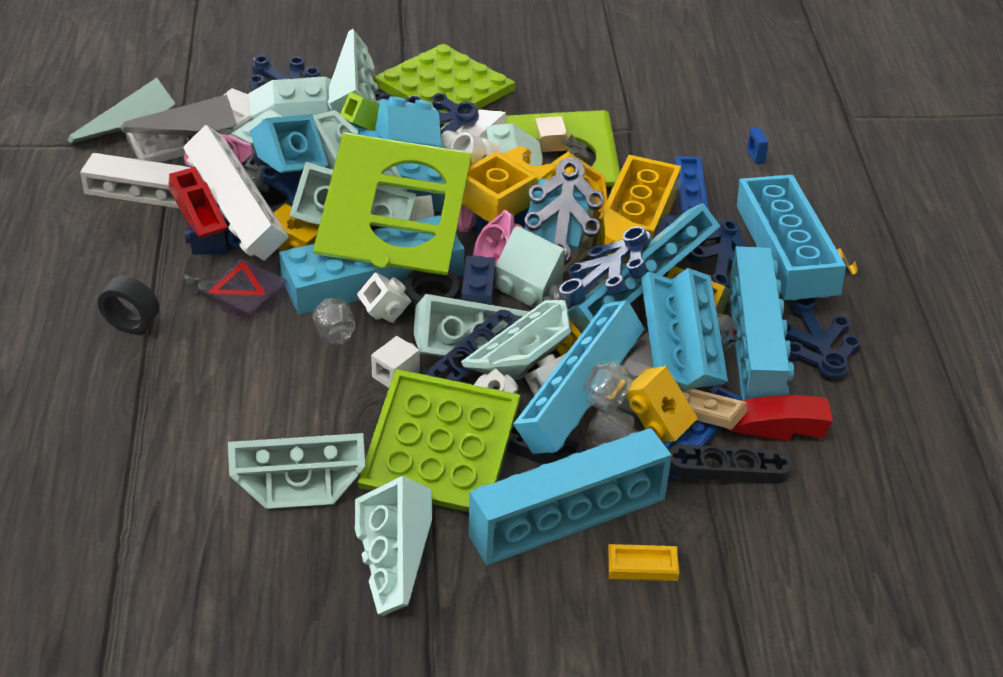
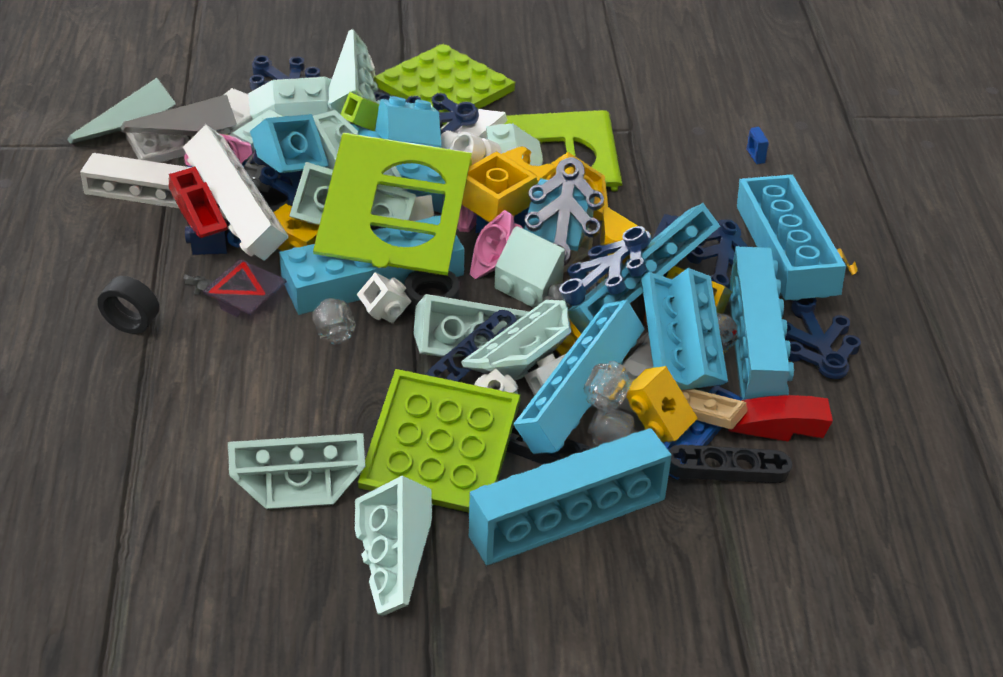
white brick [371,336,420,388] -> none
dark blue brick [461,256,496,305] -> none
tan slope [536,116,567,152] -> none
dark grey plant [562,134,589,161] -> none
yellow brick [596,155,681,245] -> none
yellow tile [607,544,679,581] -> none
blue tile [674,156,709,216] -> none

